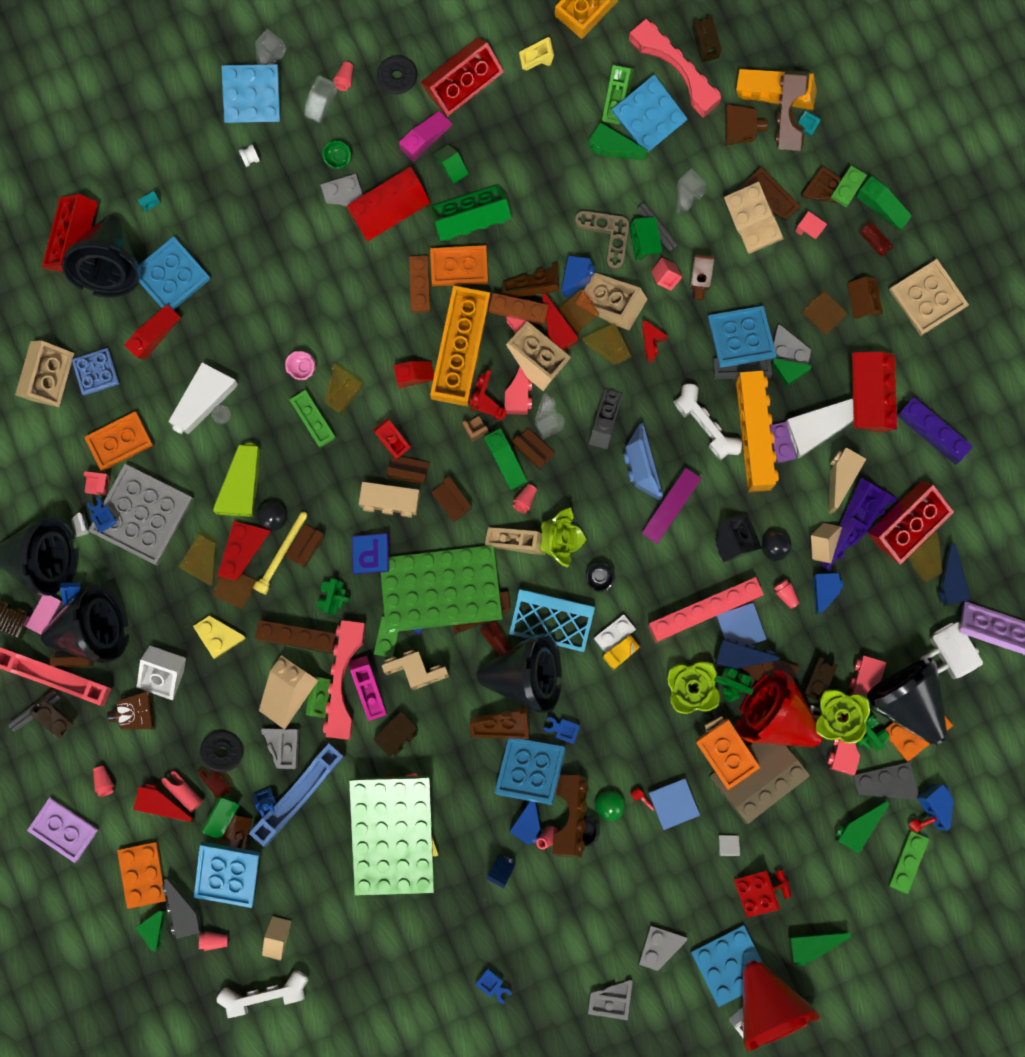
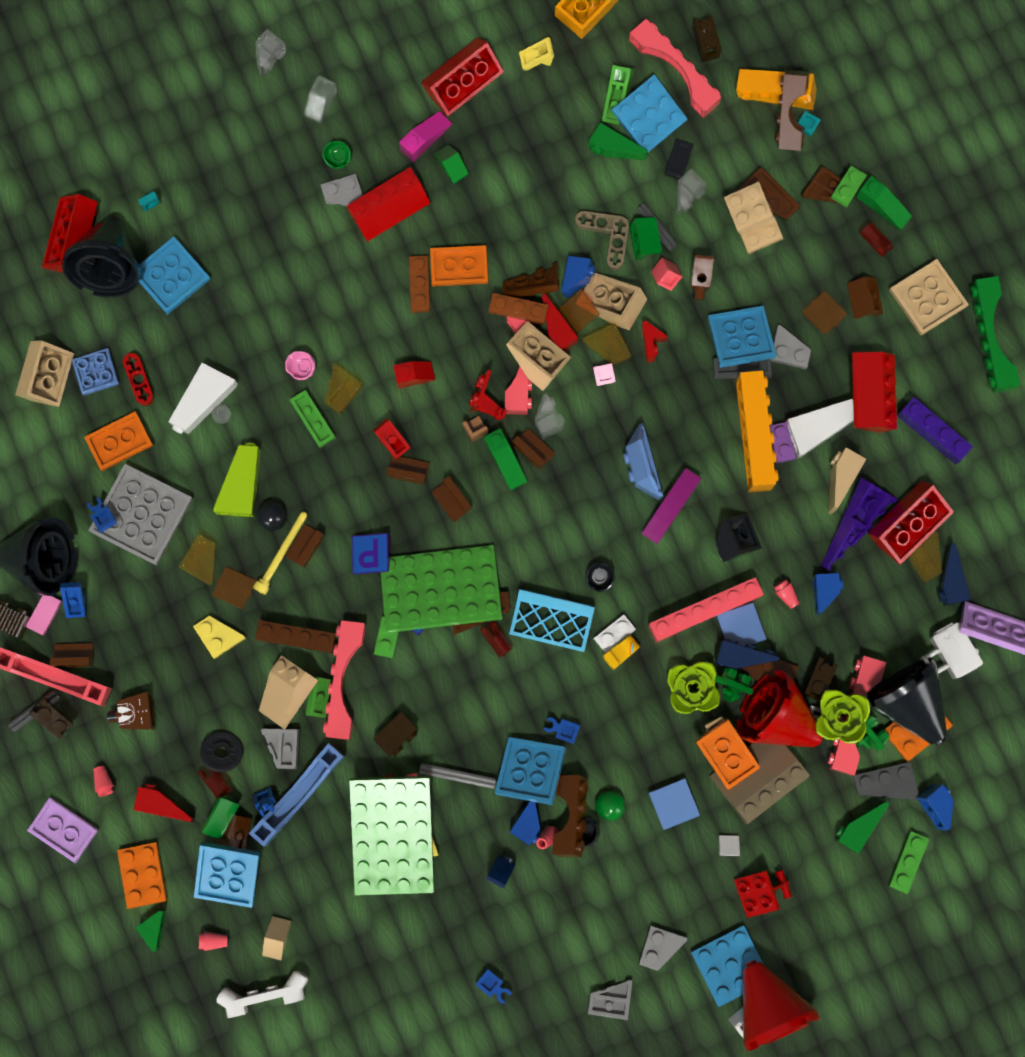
black cone [41,585,128,663] -> none
white slope [71,513,89,537] -> none
coral panel [83,472,111,496] -> none
red slope [124,305,181,360] -> none
white slope [136,646,186,700] -> none
coral piece [162,771,204,813] -> none
dark grey slope [162,878,203,939] -> none
red wing [217,521,271,582] -> none
dark azure plate [222,65,281,123] -> none
white wheel [239,144,260,167] -> none
green hips [316,578,350,616] -> none
coral cone [333,62,353,91] -> none
dark pink slope [349,656,387,721] -> none
tan brick [359,482,420,518] -> none
black wheel [377,56,417,94] -> none
tan bracket [382,650,449,690] -> none
green slope [428,184,512,241] -> none
light orange brick [430,286,491,407] -> none
reddish brown wing [469,707,530,739] -> none
black cone [476,634,562,713] -> none
tan slope [485,527,546,555] -> none
coral cone [513,484,537,514] -> none
lime brick [540,508,587,567] -> none
dark grey slope [589,389,623,449] -> none
red hand [630,788,654,810] -> none
white plate [673,384,742,460] -> none
reddish brown torso [725,105,768,145] -> none
black hair [762,530,792,561] -> none
green slope [771,358,811,388] -> none
green slope [788,932,851,966] -> none
coral panel [795,211,827,239] -> none
tan slope [811,523,842,564] -> none
red hand [908,817,937,832] -> none
none -> red beam [123,353,154,406]
none -> light grey axle [419,763,496,789]
none -> bright pink plate [593,363,616,386]
none -> black tile [665,139,694,180]
none -> green arch [970,276,1020,393]

